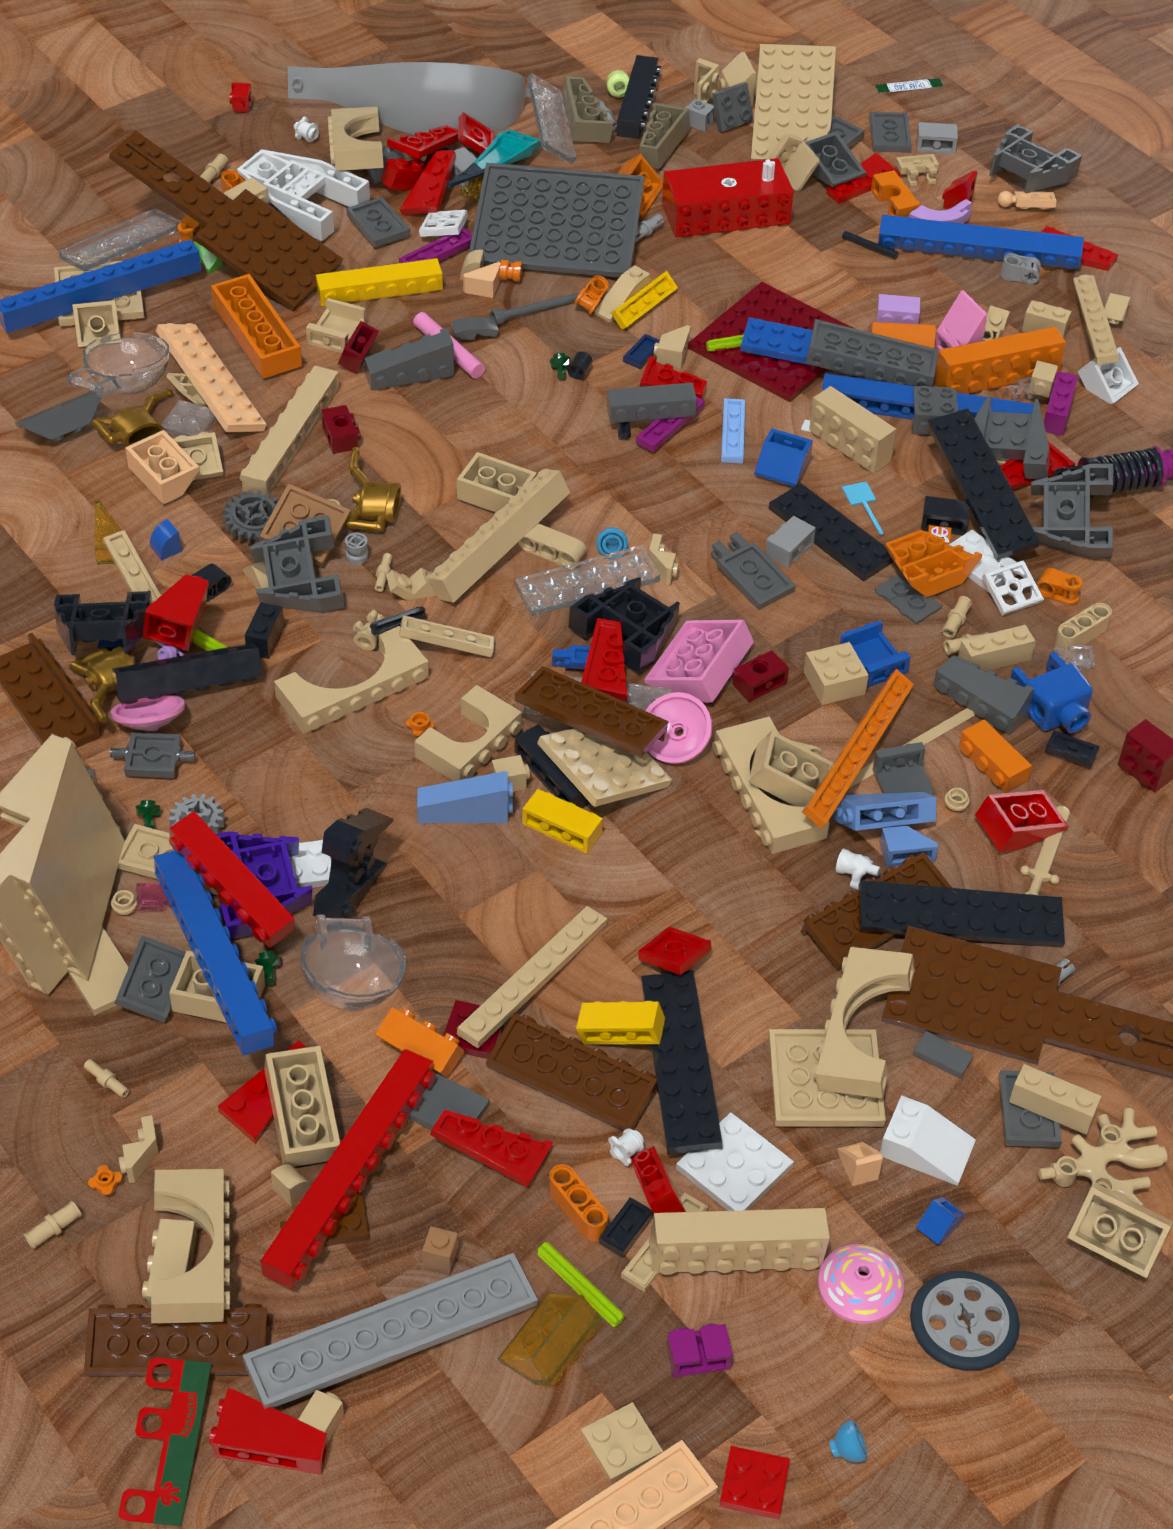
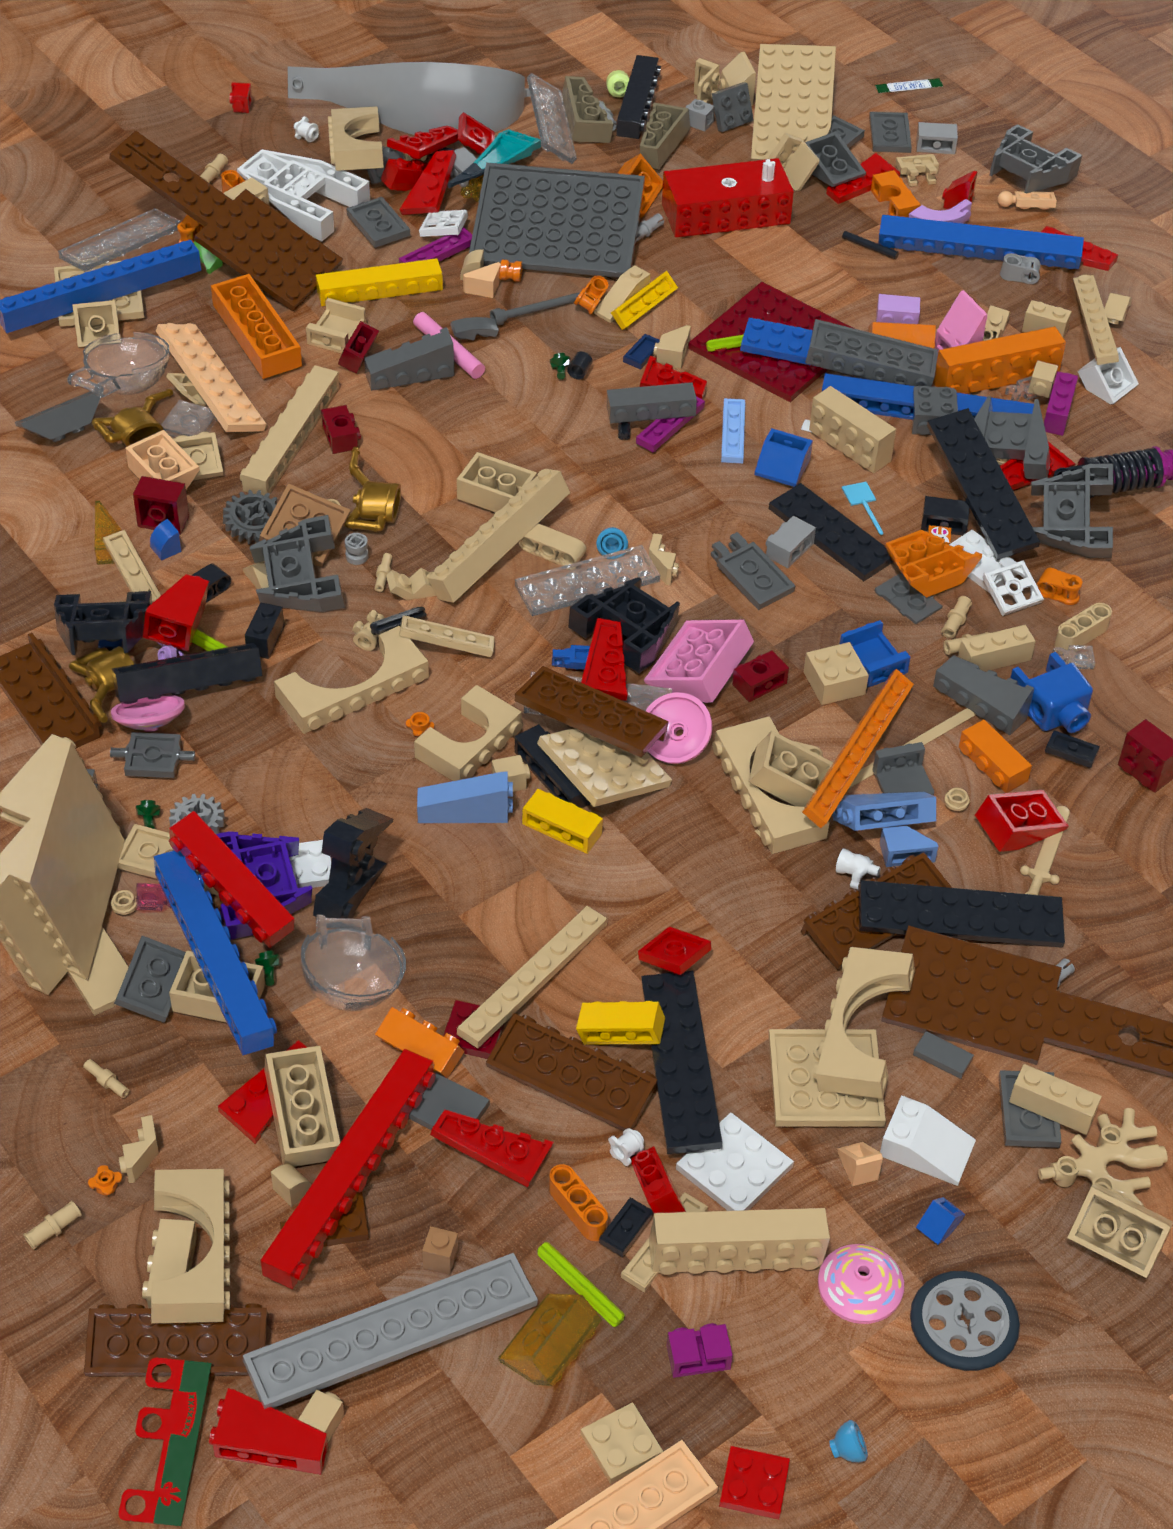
none -> dark red brick [133,476,189,535]

